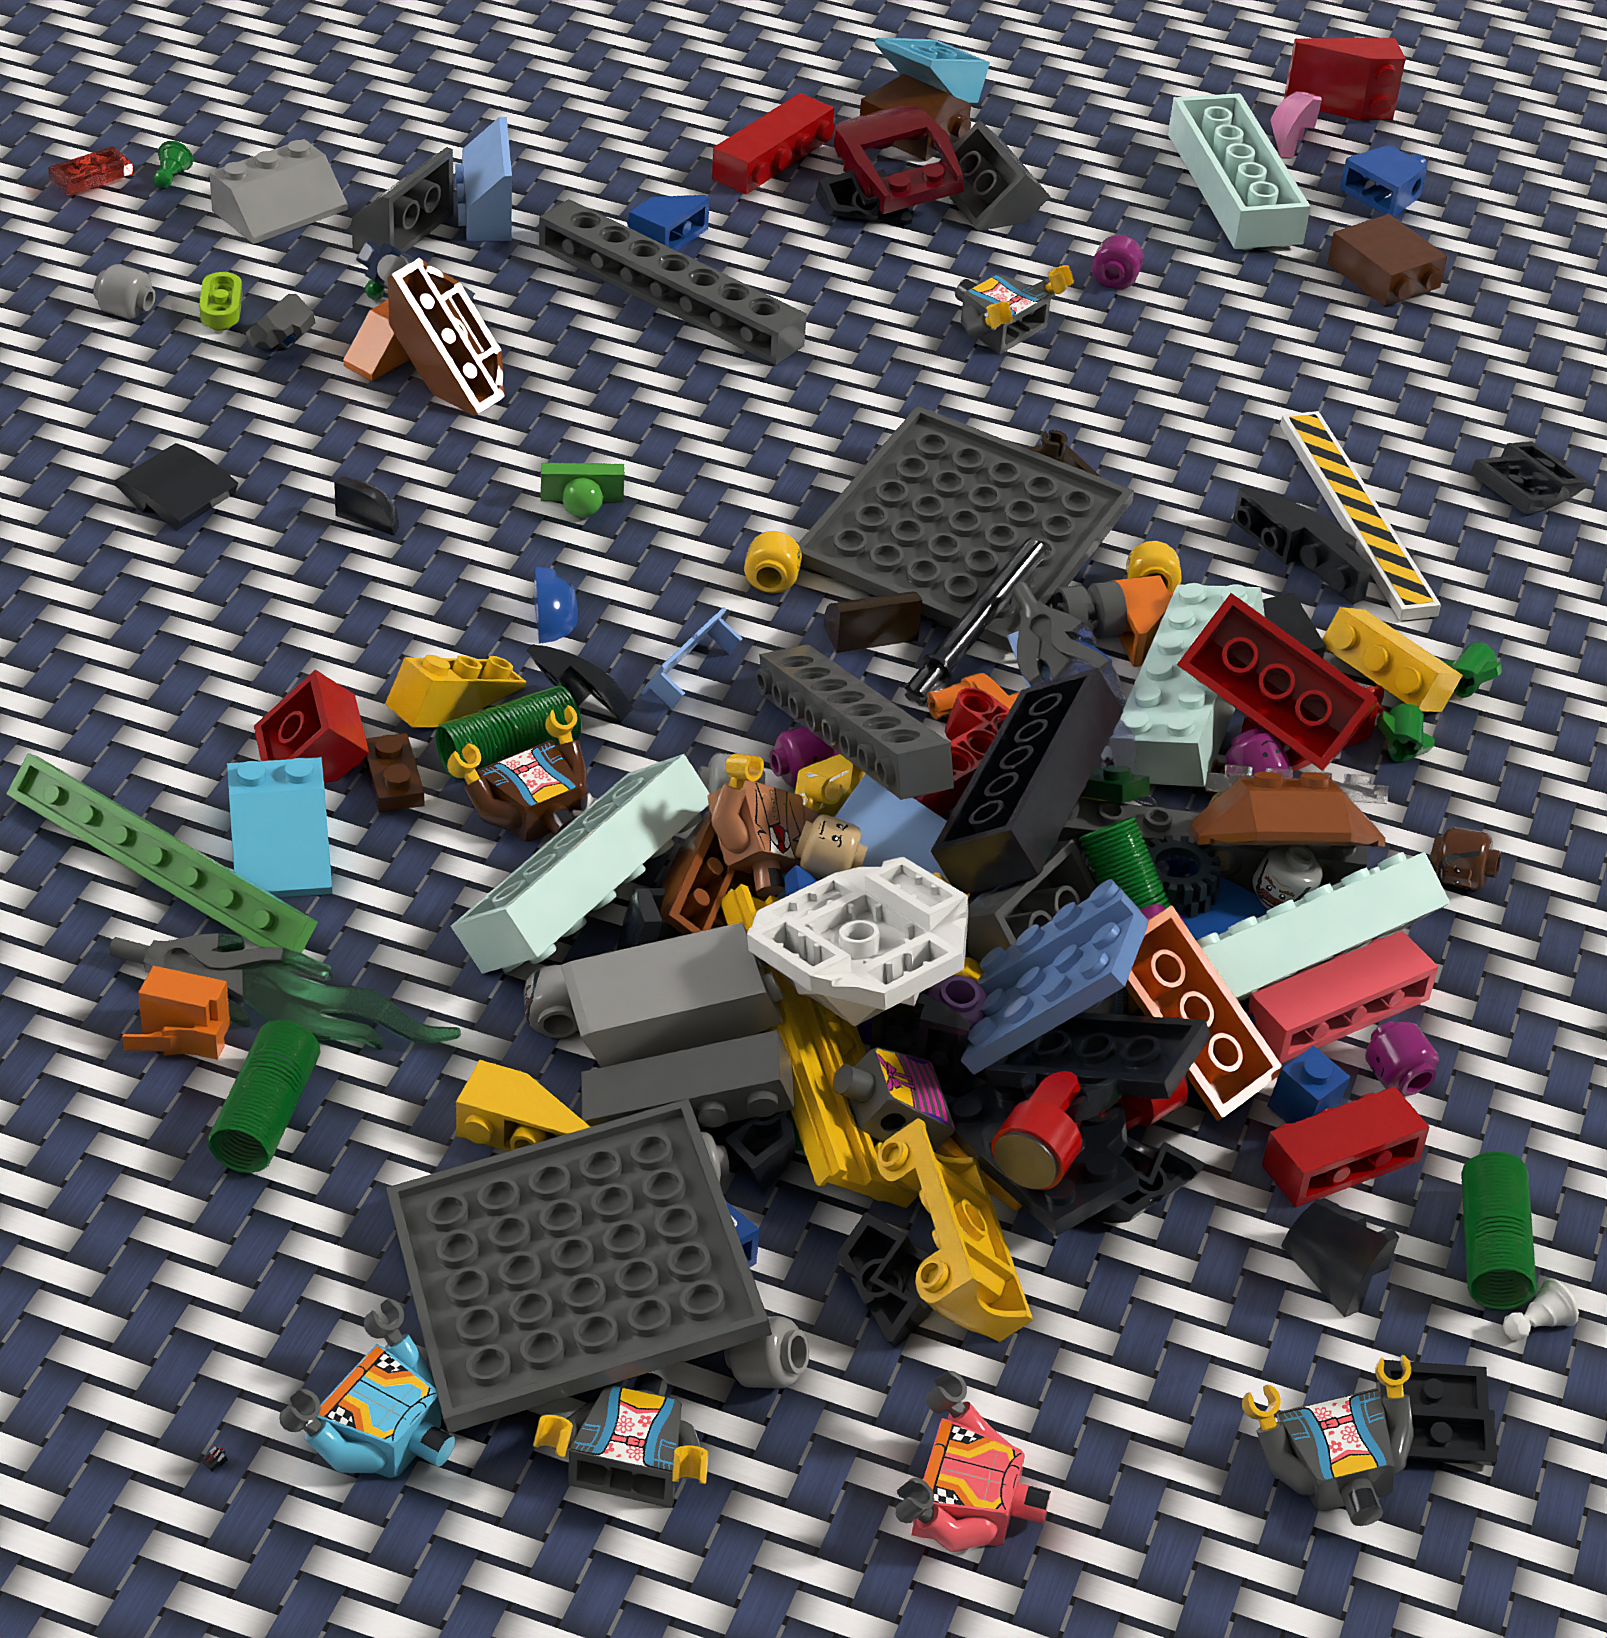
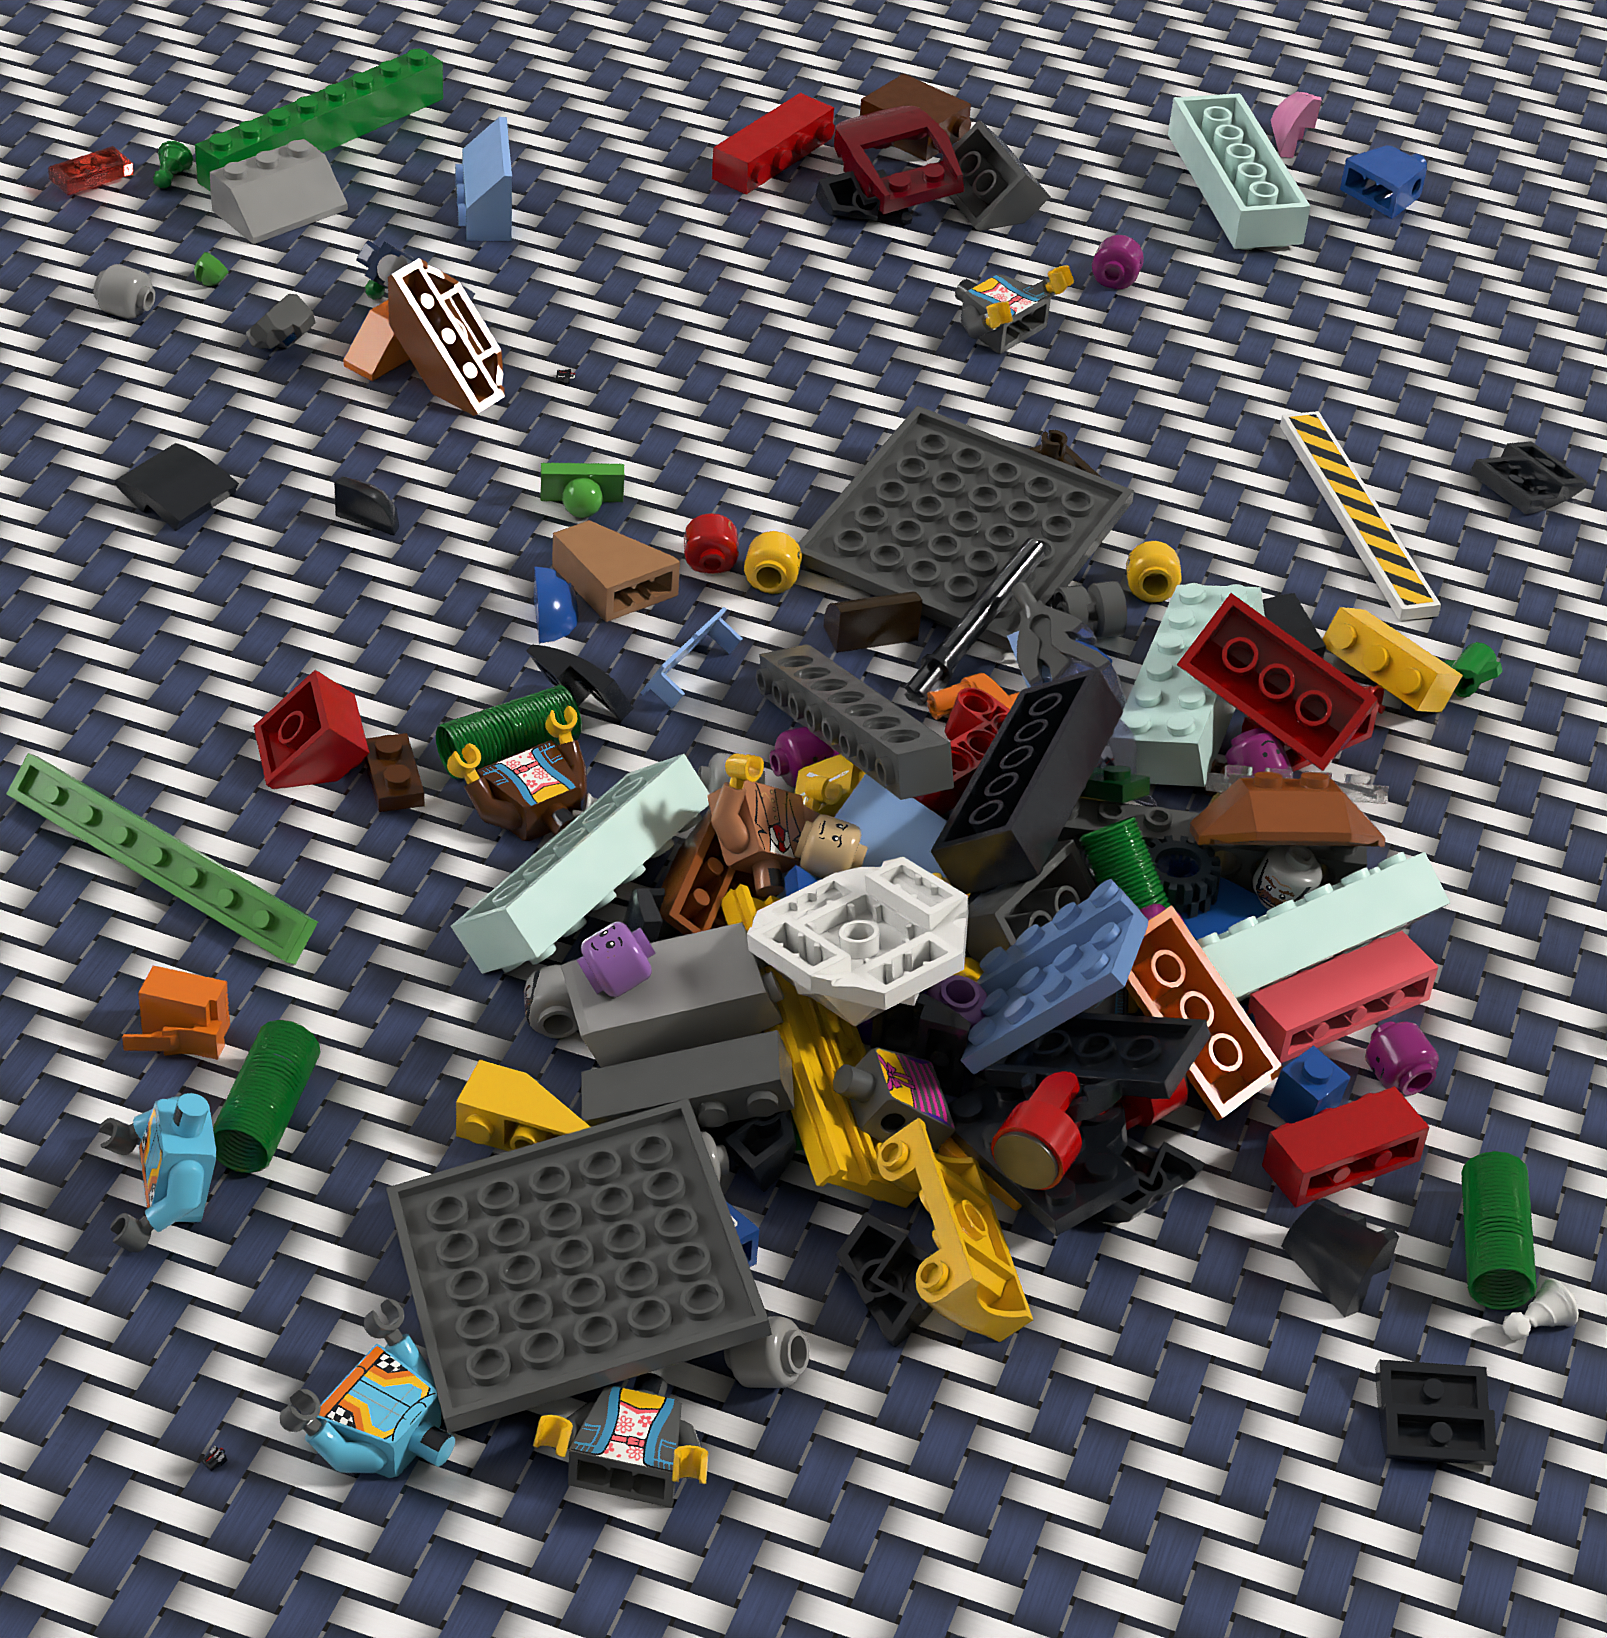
clear green piece [109,933,461,1050] -> none
lime plate [199,272,242,331] -> none
medium azure slope [227,757,332,898] -> none
dark grey slope [350,147,454,253] -> none
yellow slope [385,655,527,727] -> none
dark grey brick [539,199,807,365] -> none
blue slope [627,195,710,251] -> none
medium azure slope [875,37,990,103] -> none
torso [895,1371,1051,1552] -> none
orange slope [1113,575,1173,667] -> none
black slope [1233,486,1372,605] -> none
torso [1242,1355,1414,1526] -> none
red slope [1283,38,1406,120] -> none
reddish brown brick [1327,214,1448,307] -> none
green piece [1377,704,1435,763] -> none
reddish brown head [1430,827,1501,891] -> none
none -> medium azure torso [99,1093,216,1253]
none -> bright green hinge [194,252,229,287]
none -> green brick [195,48,443,191]
none -> medium nougat slope [552,520,680,622]
none -> black piece [556,369,575,384]
none -> medium lavender head [577,921,656,998]
none -> red head [684,513,739,574]

